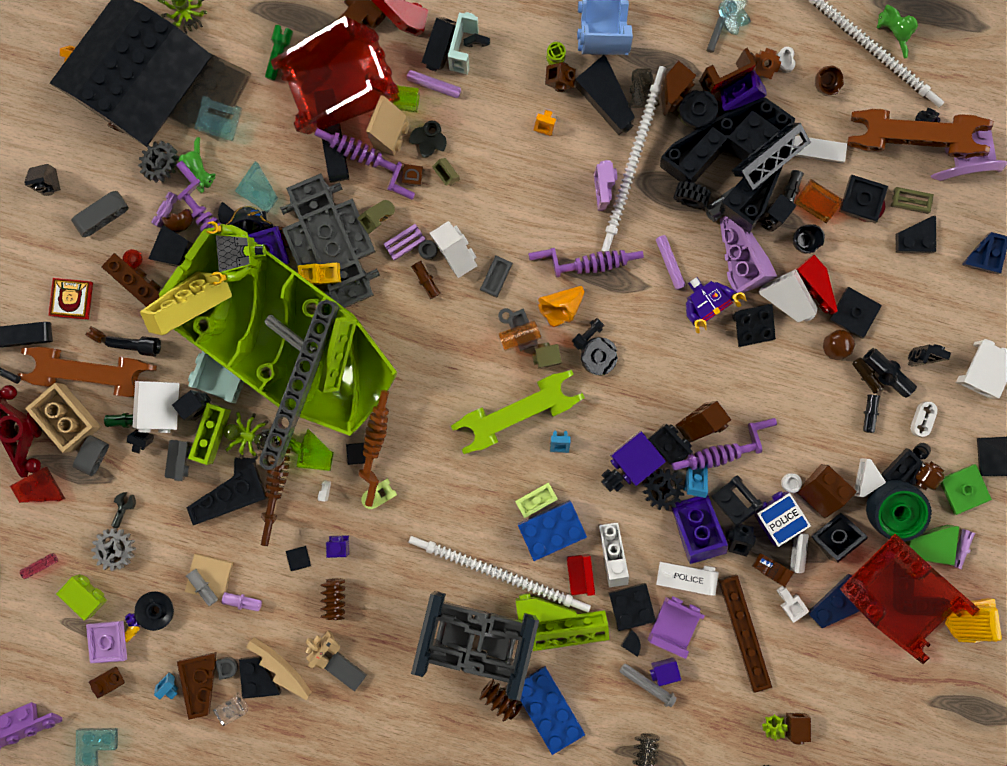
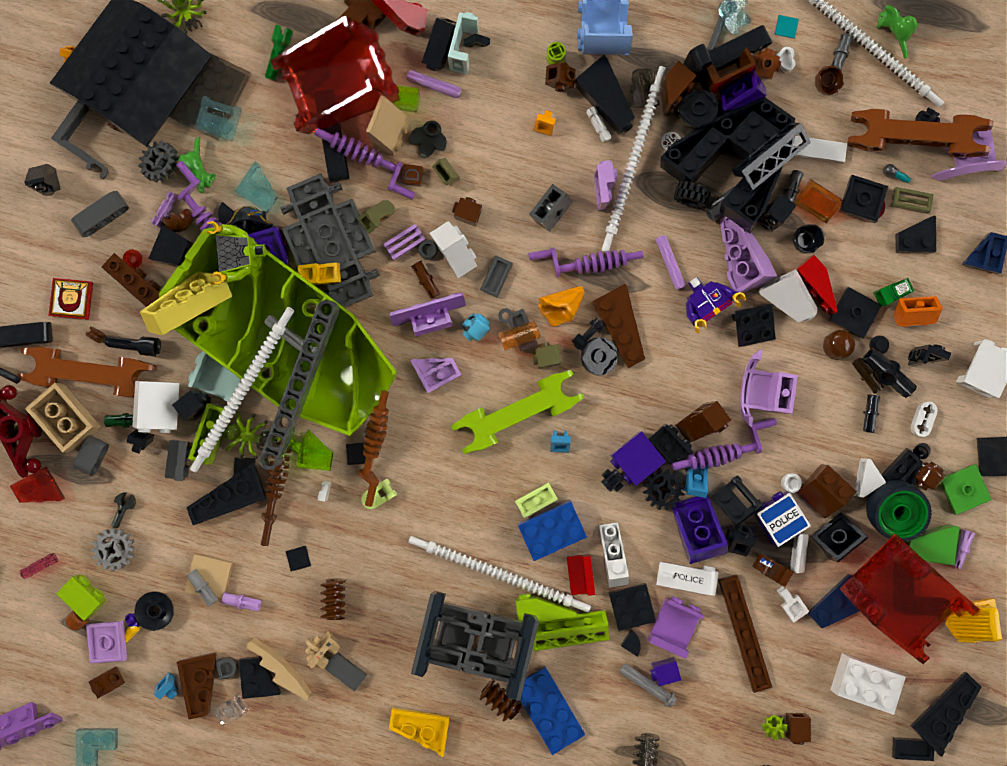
lime fence [318,309,357,393] -> none
dark purple brick [326,535,349,558] -> none
none -> dark grey hinge [51,102,108,179]
none -> dark orange piece [65,611,89,631]
none -> white hose [190,307,294,472]
none -> medium lavender bracket [389,292,466,336]
none -> yellow wing [389,707,450,757]
none -> lavender wing [410,358,462,393]
none -> reddish brown brick [452,197,482,227]
none -> medium azure head [462,313,490,341]
none -> dark grey brick [529,184,573,232]
none -> white axle [587,106,611,143]
none -> reddish brown wing [592,284,645,368]
none -> white sticker [661,132,681,151]
none -> black beam [683,25,772,83]
none -> lavender piece [740,350,798,427]
none -> teal sticker [775,15,799,39]
none -> white brick [830,653,906,715]
none -> dark grey pin [831,33,853,72]
none -> black plate [869,335,889,354]
none -> green leg [873,277,915,307]
none -> piece [883,164,911,183]
none -> black tile [892,737,934,761]
none -> orange brick [893,295,942,327]
none -> black wing [910,672,982,757]

